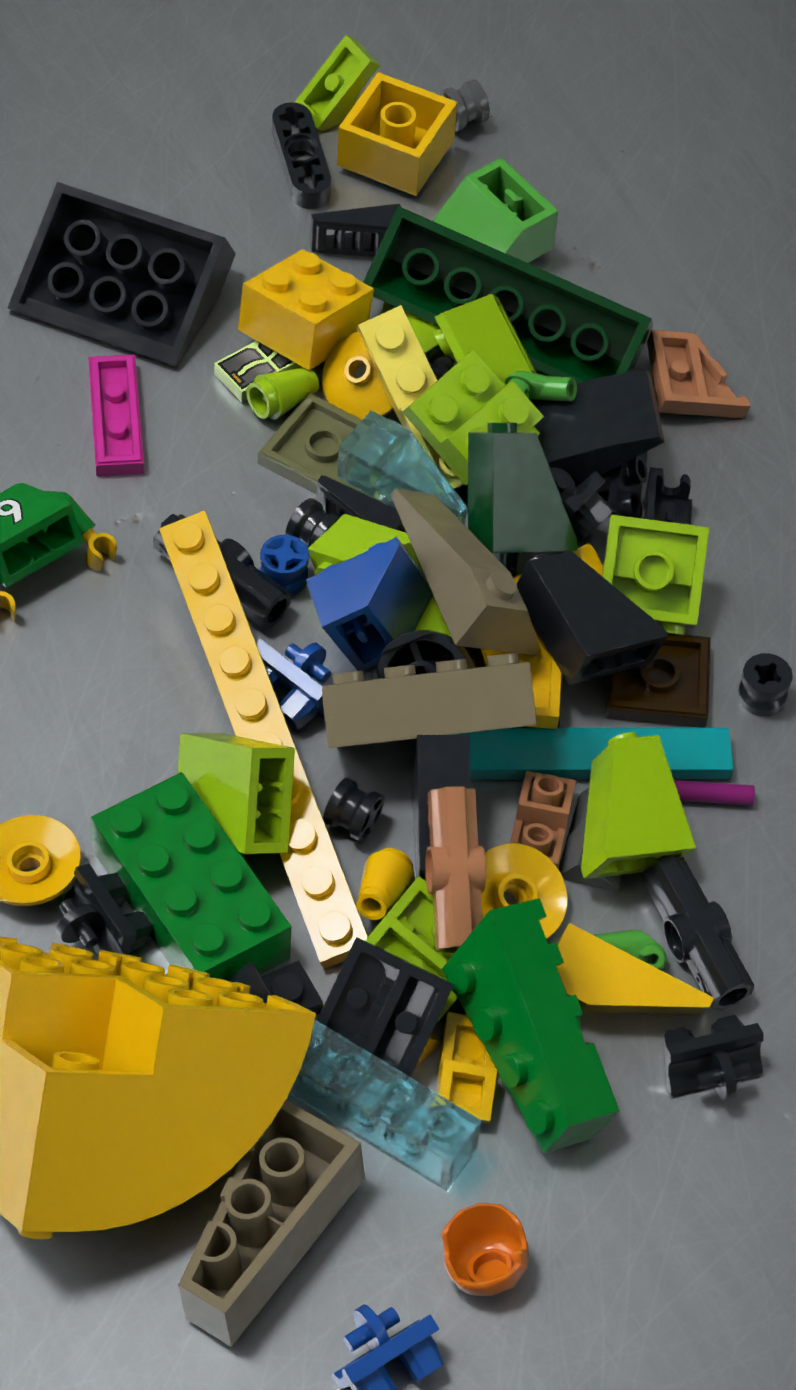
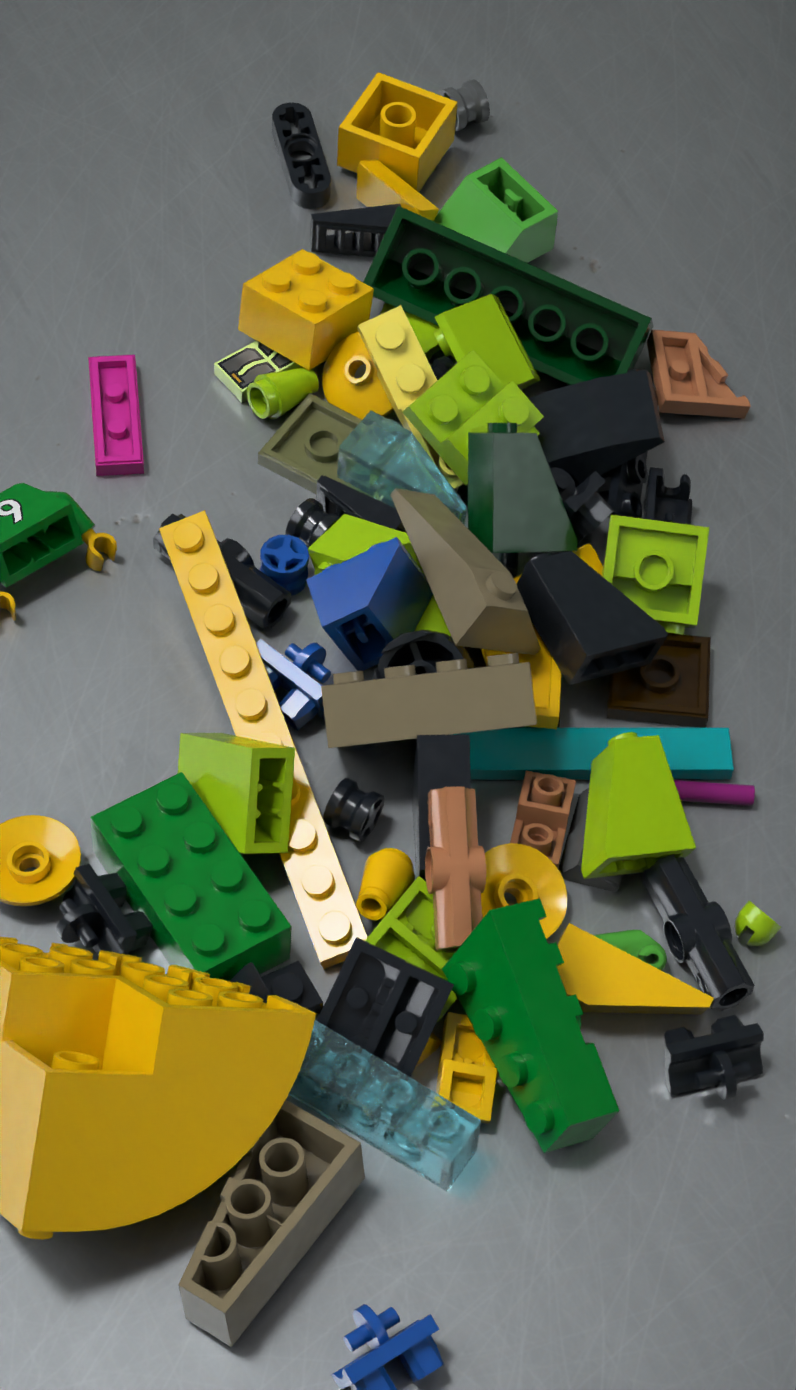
black slope [7,182,236,368] -> none
lime slope [294,35,380,132] -> none
orange hair [441,1203,529,1296] -> none
bright green arm [505,371,577,402] -> none
black wheel [737,653,793,716] -> none
none -> yellow slope [356,160,439,221]
none -> lime hinge [734,901,781,947]

